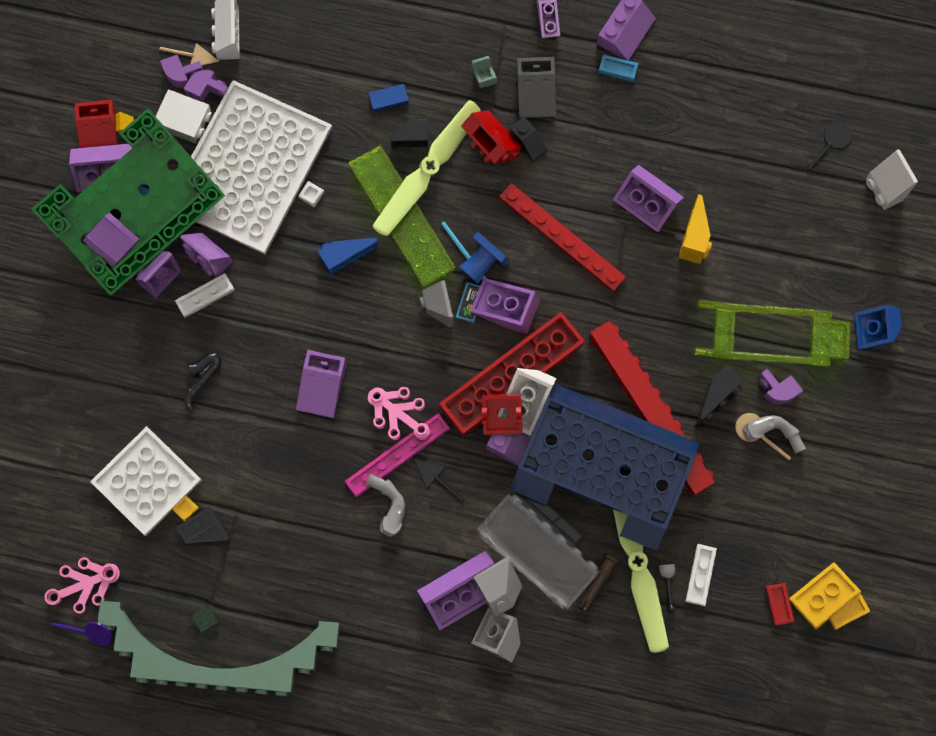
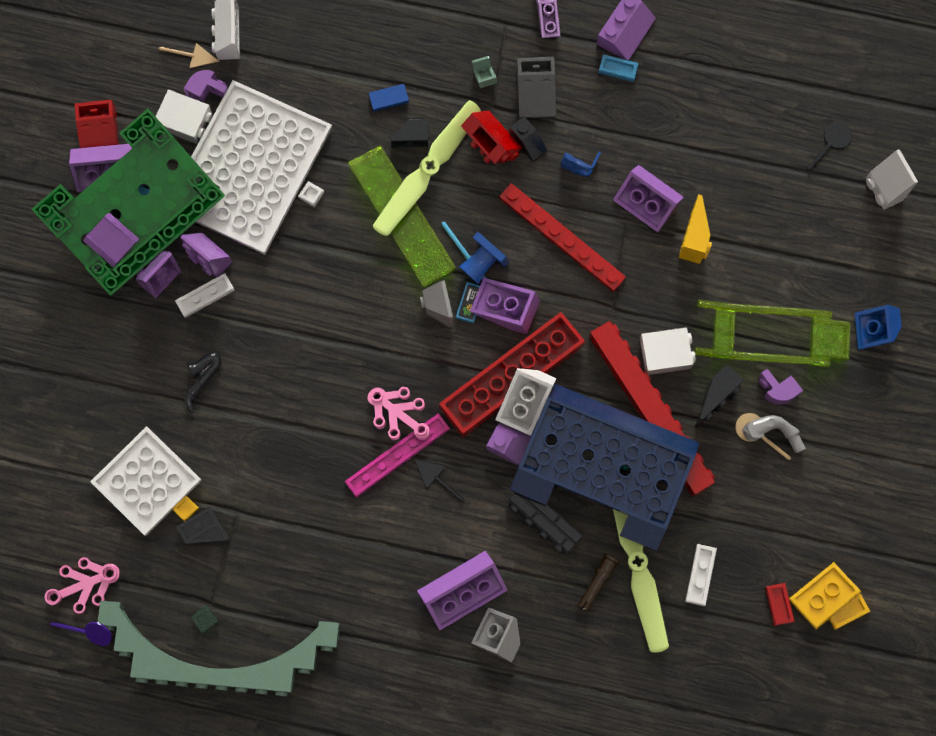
yellow tile [115,112,134,132] -> none
medium lavender brick [160,55,203,88] -> none
medium lavender slope [296,350,347,418] -> none
blue slope [317,238,379,275] -> none
light grey piece [366,474,405,537] -> none
light grey slope [474,557,522,617] -> none
clear windscreen [477,494,599,611] -> none
red piece [482,394,523,435] -> none
hinge [659,564,675,612] -> none
none -> blue piece [560,151,601,177]
none -> white brick [640,328,696,375]

